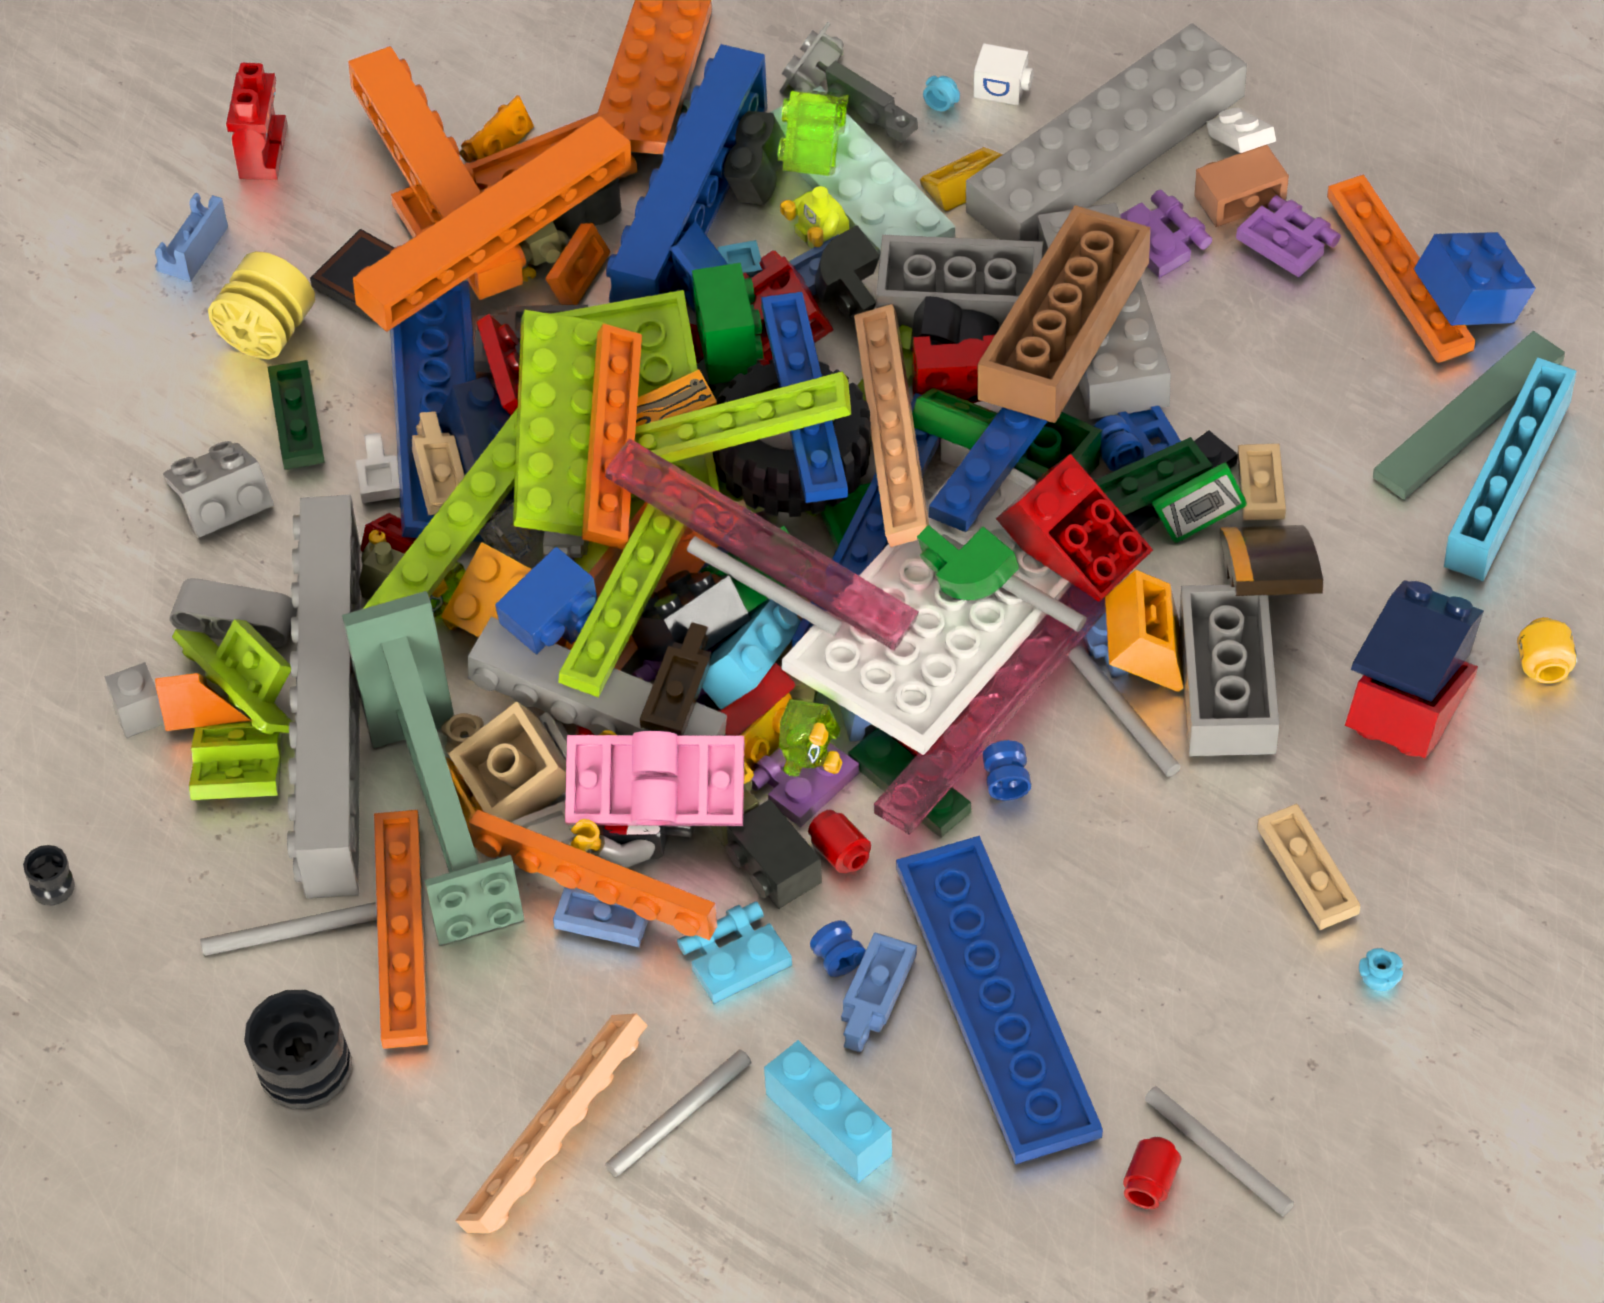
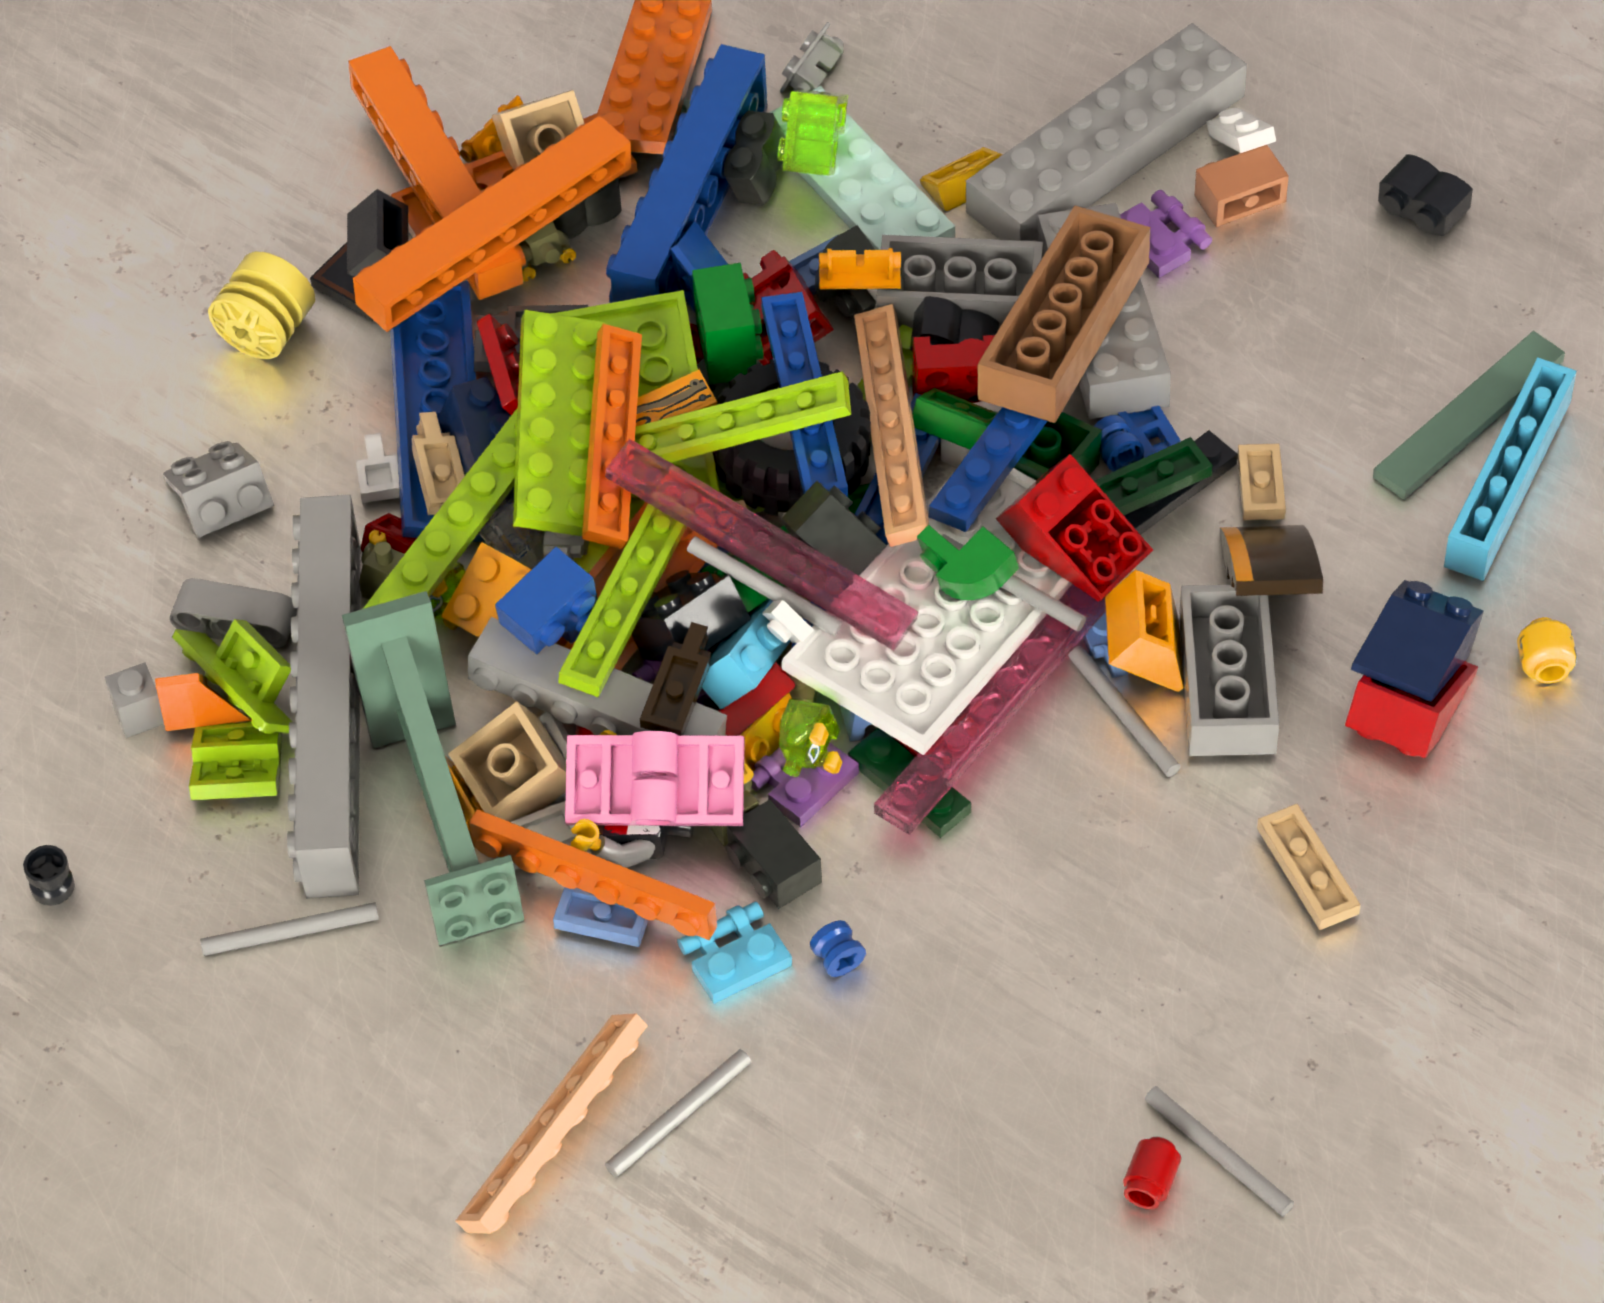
medium blue hinge [155,193,228,282] -> none
red hips [226,63,288,180] -> none
black wheel [244,990,352,1109] -> none
dark green plate [267,360,325,470] -> none
orange plate [374,810,428,1049] -> none
tan plate [441,713,484,755] -> none
orange plate [545,223,611,305] -> none
medium azure plate [717,240,763,278] -> none
medium azure brick [764,1040,892,1183] -> none
neon yellow piece [780,186,849,249] -> none
red brick [808,810,871,873] -> none
dark grey hinge [825,60,918,143] -> none
medium blue hinge [841,932,917,1053] -> none
blue plate [896,835,1103,1164] -> none
medium azure plate [923,76,960,112] -> none
white brick [974,43,1034,105] -> none
blue wheel [983,740,1031,801] -> none
slope [1152,462,1247,543] -> none
medium lavender plate [1236,195,1341,278] -> none
orange plate [1327,174,1475,363] -> none
medium azure plate [1359,948,1403,991] -> none
blue brick [1414,232,1536,326] -> none
none -> black brick [347,189,409,277]
none -> tan slope [491,90,585,171]
none -> white plate [762,600,814,643]
none -> pearl dark grey brick [782,481,886,583]
none -> light orange hinge [819,248,901,289]
none -> black brick [1378,154,1473,236]

